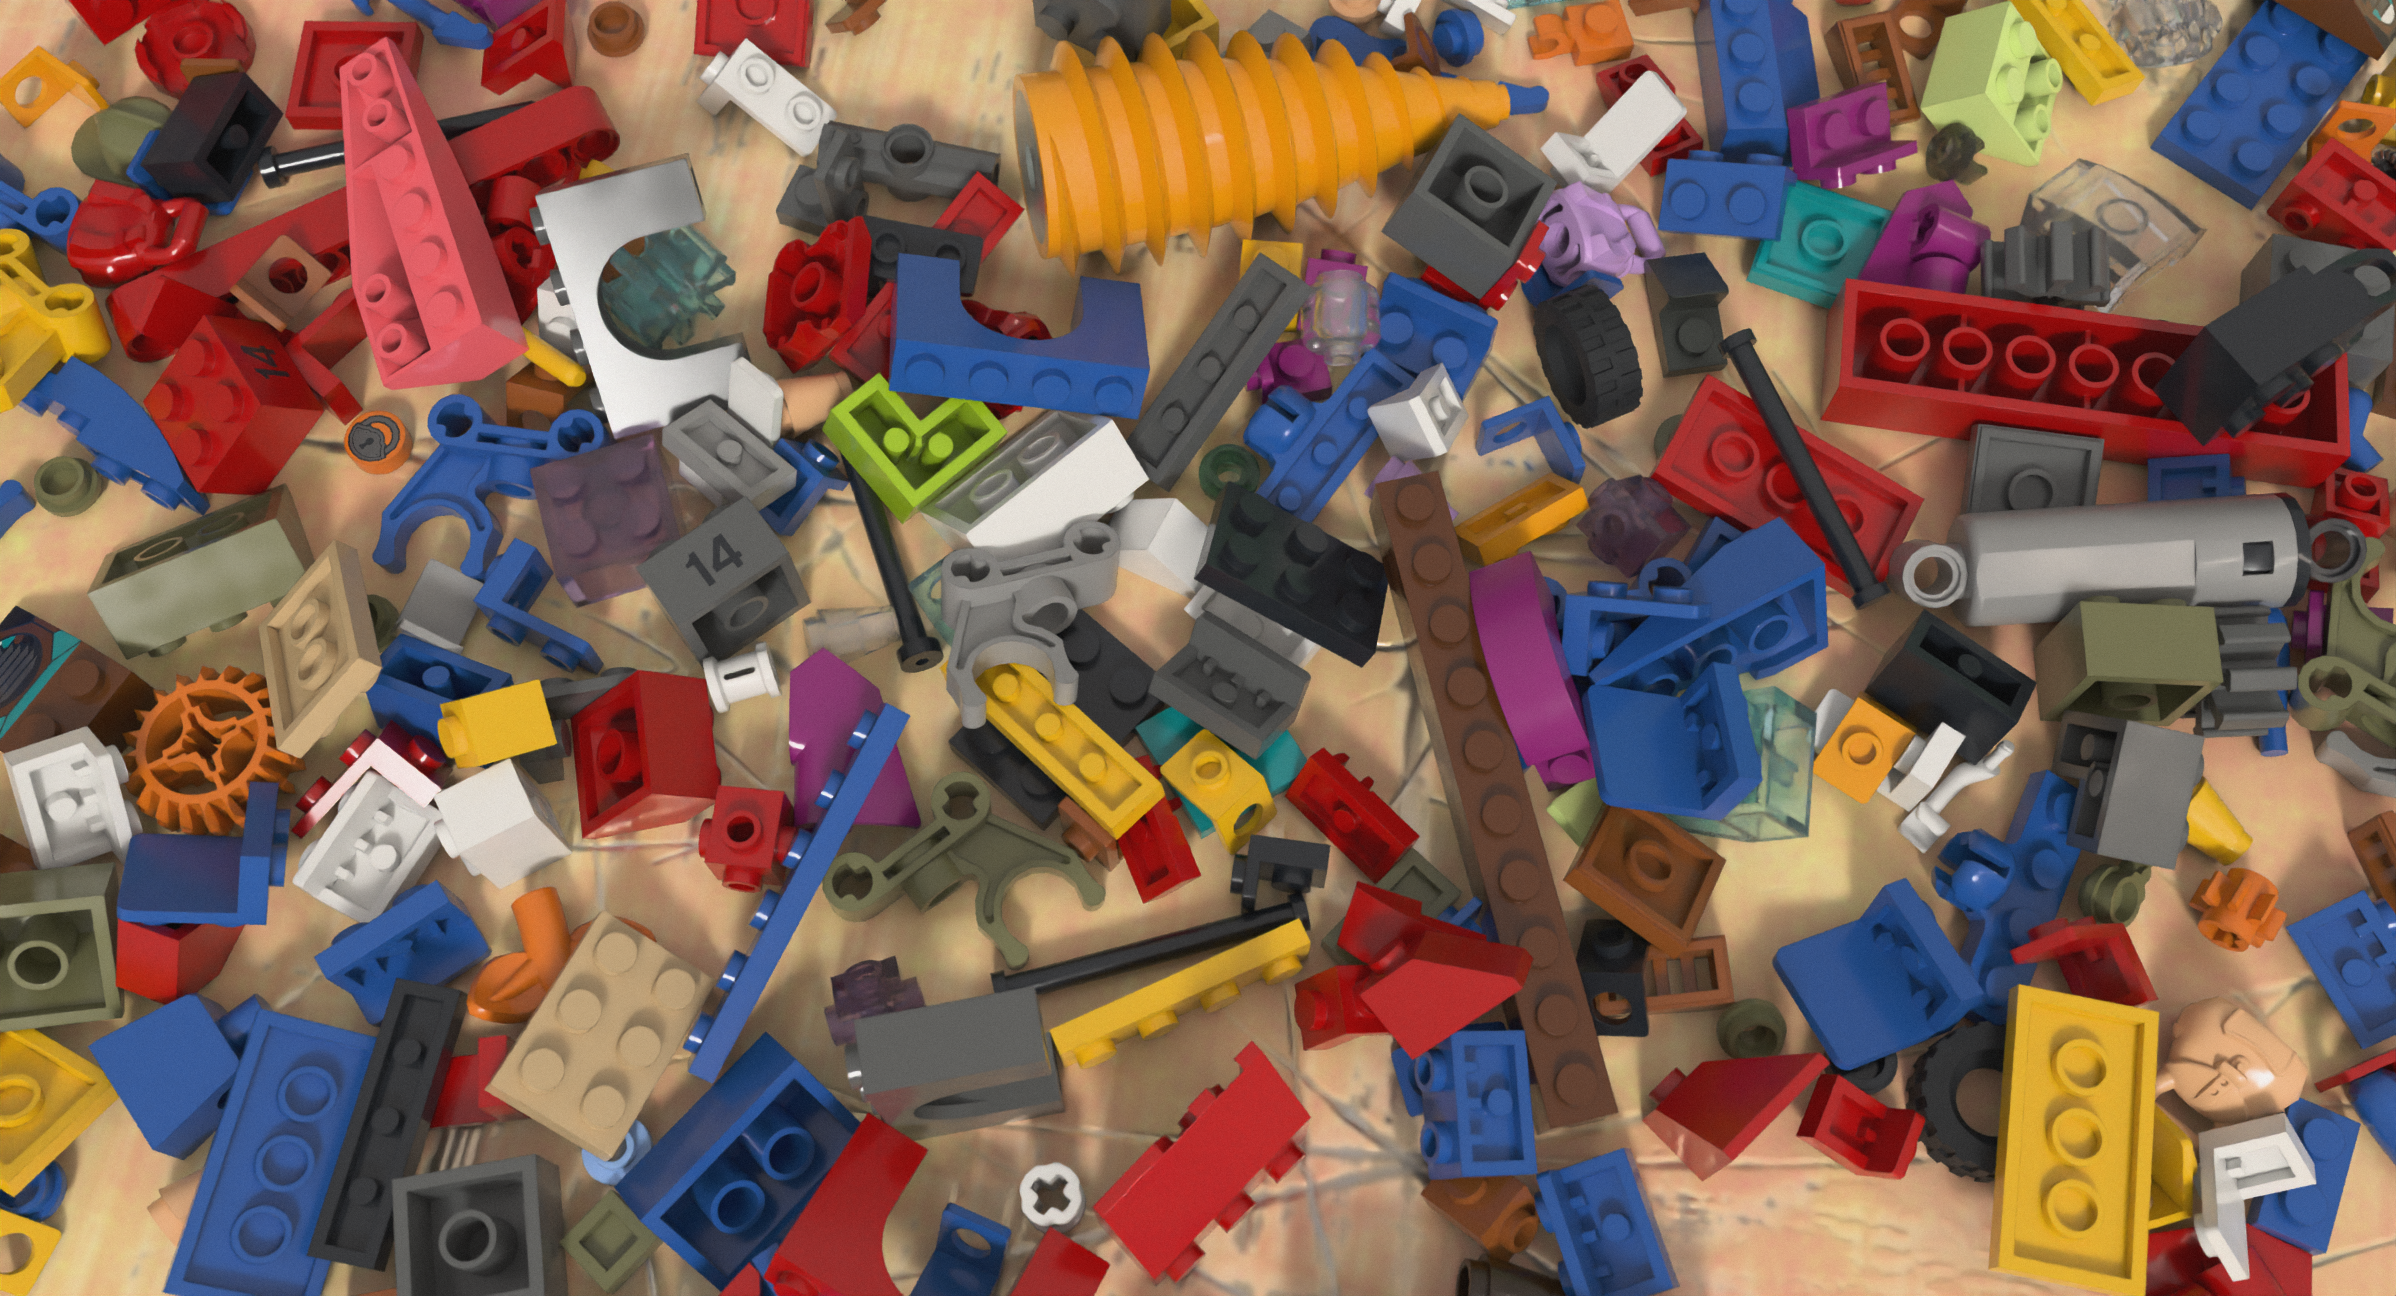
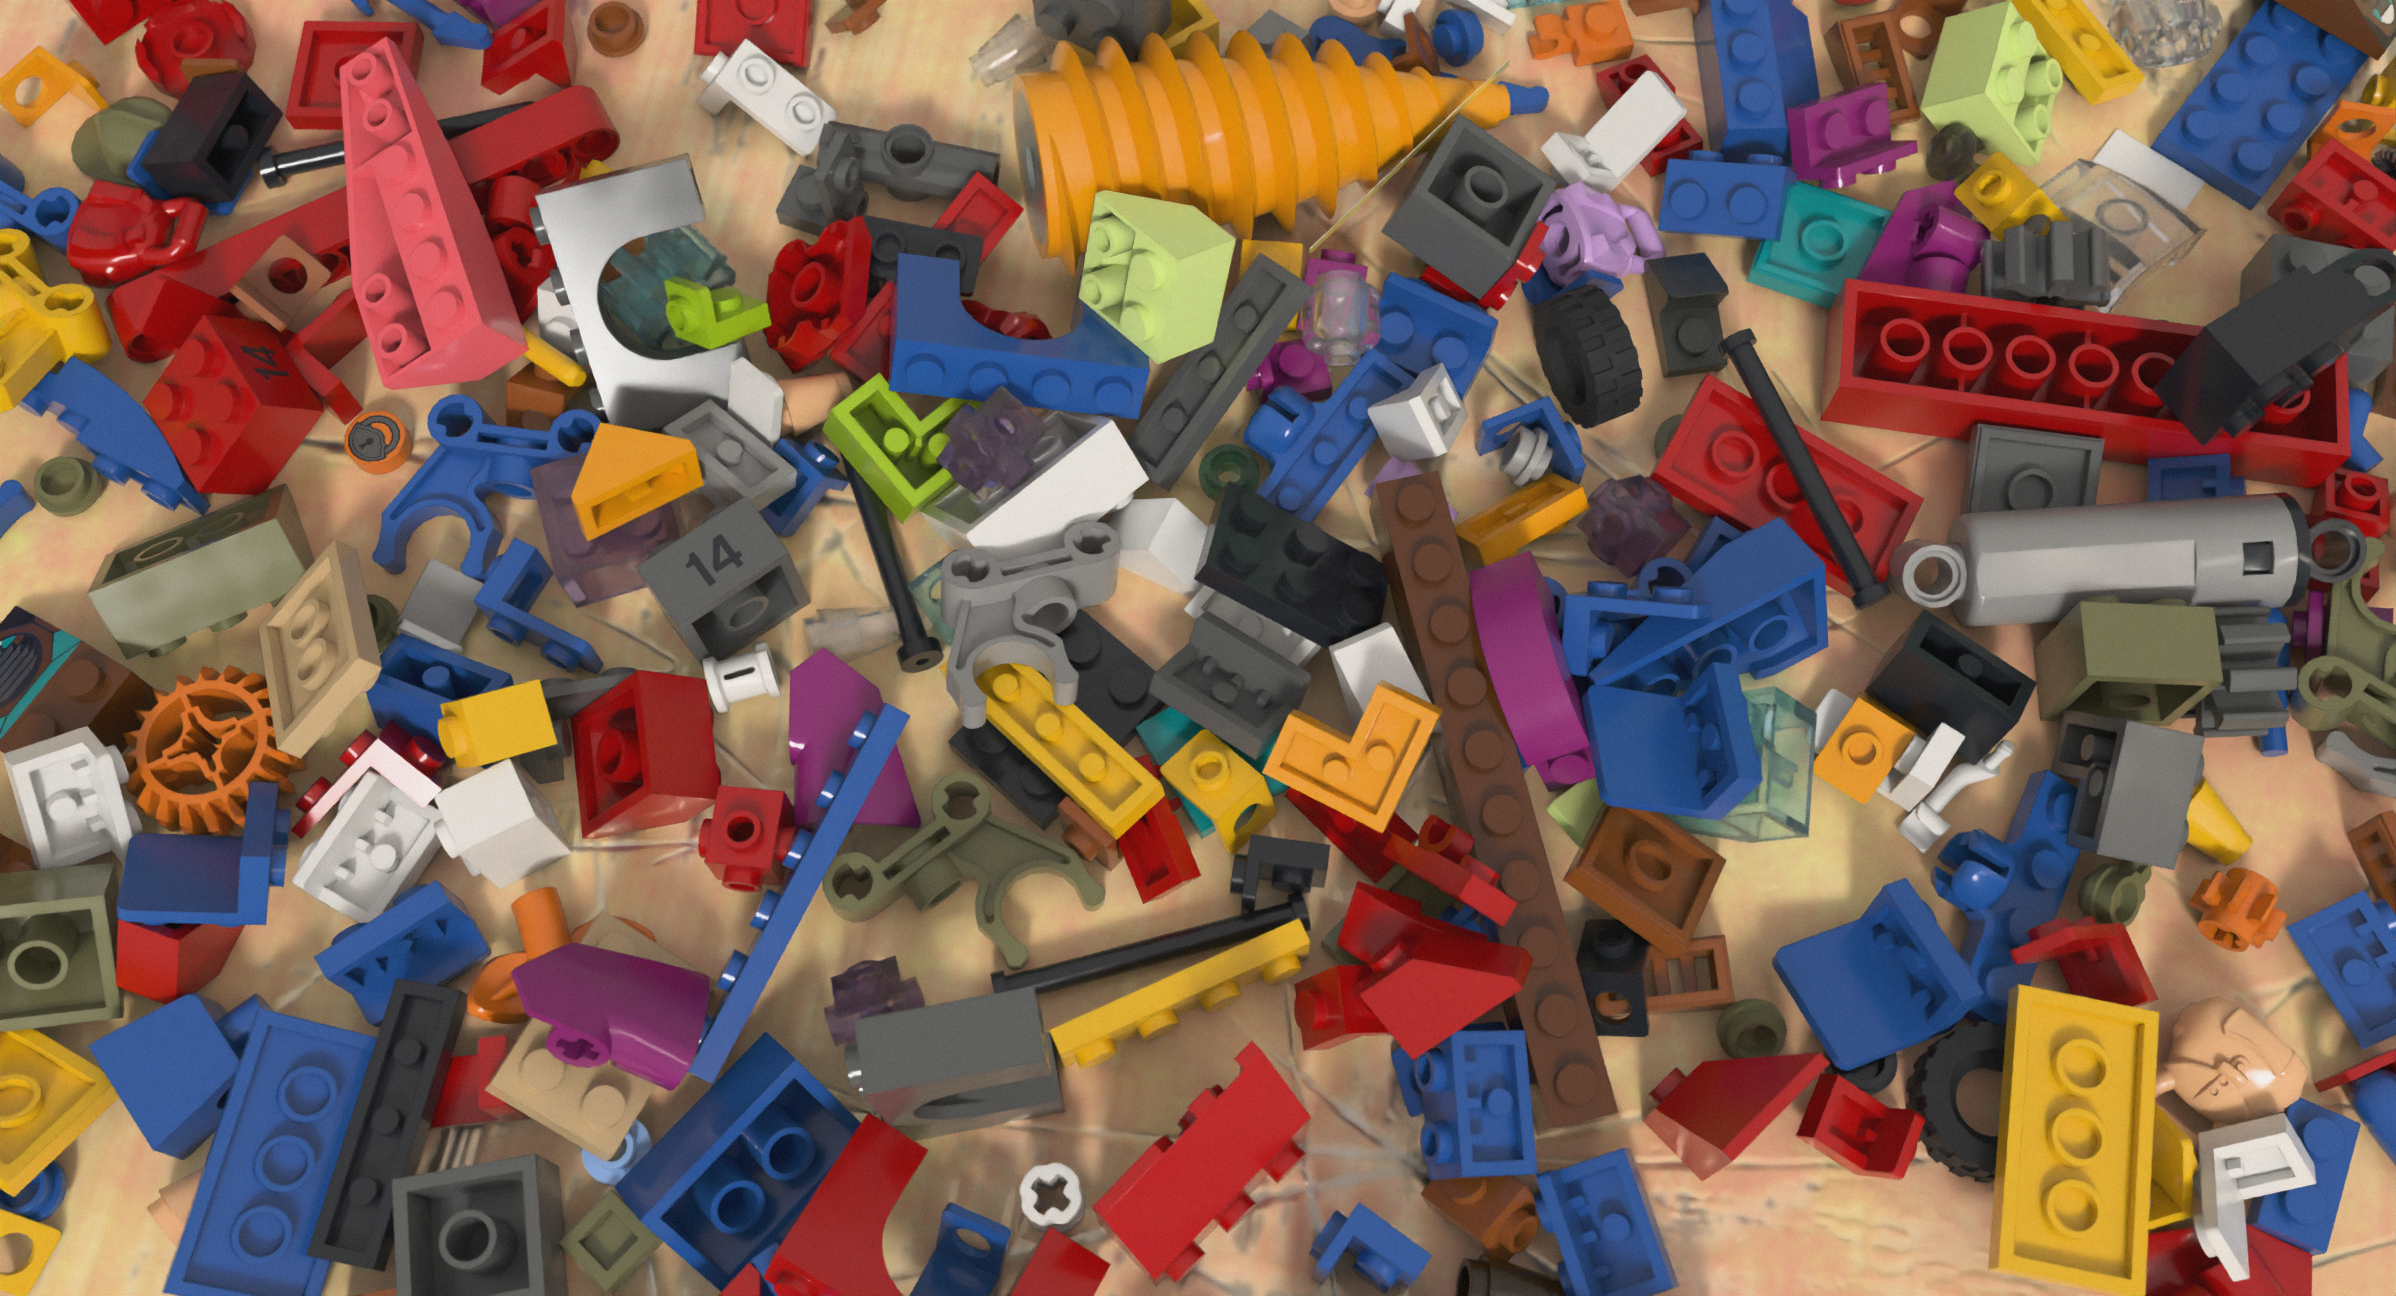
none -> magenta panel [511,942,710,1091]
none -> light orange slope [571,422,704,541]
none -> lime bracket [664,276,771,350]
none -> clear purple brick [936,385,1049,503]
none -> clear cone [968,10,1056,88]
none -> yellowish green slope [1079,190,1236,364]
none -> light orange plate [1262,680,1443,833]
none -> light yellow sticker [1309,59,1510,254]
none -> blue bracket [1309,1202,1432,1294]
none -> white slope [1329,622,1432,733]
none -> red plate [1381,814,1518,927]
none -> light grey plate [1499,426,1553,487]
none -> yellow bracket [1954,151,2070,242]
none -> white sticker [2093,129,2205,215]

